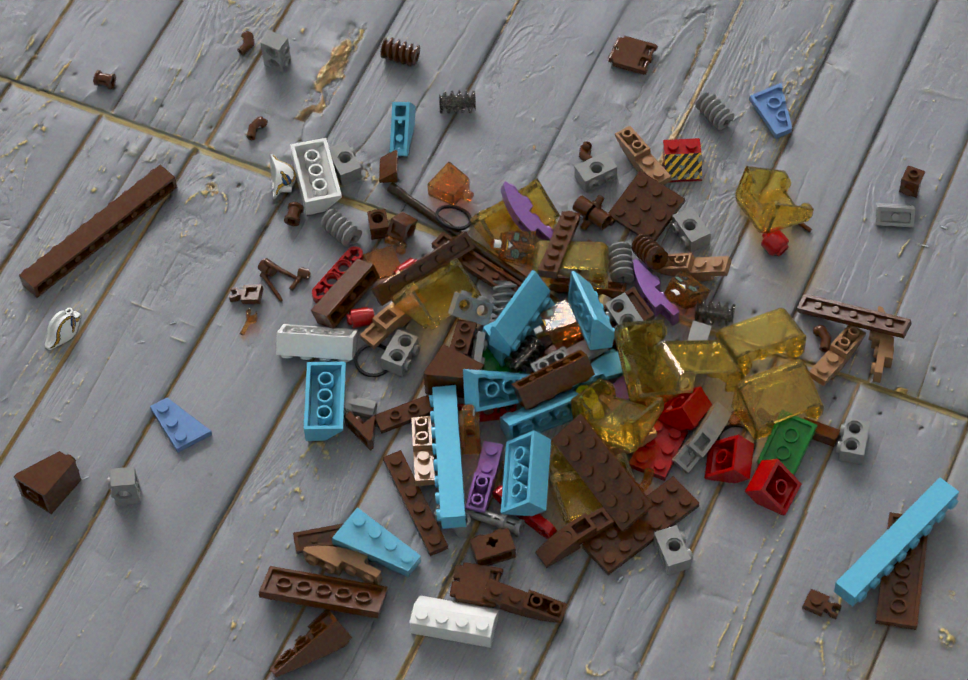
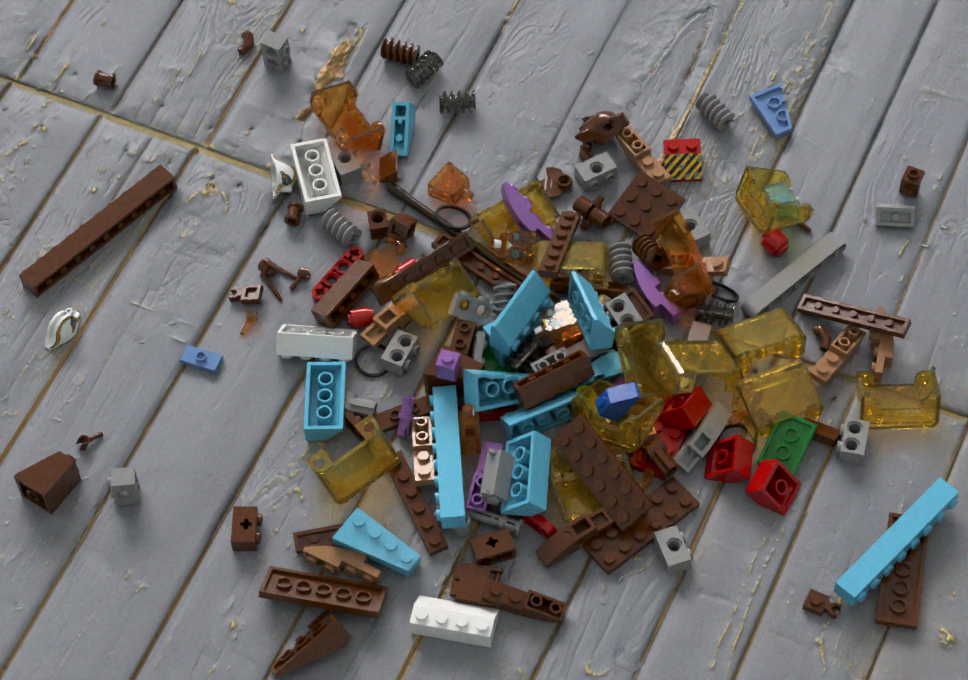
medium blue wing [150,398,212,453] -> none
reddish brown arm [247,116,268,140] -> none
reddish brown plate [608,35,658,75] -> none
none -> reddish brown hand [76,432,103,451]
none -> medium blue plate [180,345,223,374]
none -> reddish brown brick [231,506,263,551]
none -> clear yellow windscreen [306,414,399,504]
none -> clear orange windscreen [310,81,385,151]
none -> medium lavender pin [397,396,415,437]
none -> clear smoke piece [405,50,443,89]
none -> medium lavender brick [435,349,461,382]
none -> light grey brick [479,449,515,505]
none -> reddish brown plate [536,167,573,198]
none -> reddish brown piece [574,110,630,145]
none -> blue slope [595,382,641,422]
none -> reddish brown piece [641,437,679,477]
none -> clear orange windscreen [651,208,716,296]
none -> black piece [703,281,739,303]
none -> light grey beam [741,232,846,322]
none -> clear light blue brick [763,181,800,220]
none -> clear yellow windscreen [856,370,941,429]

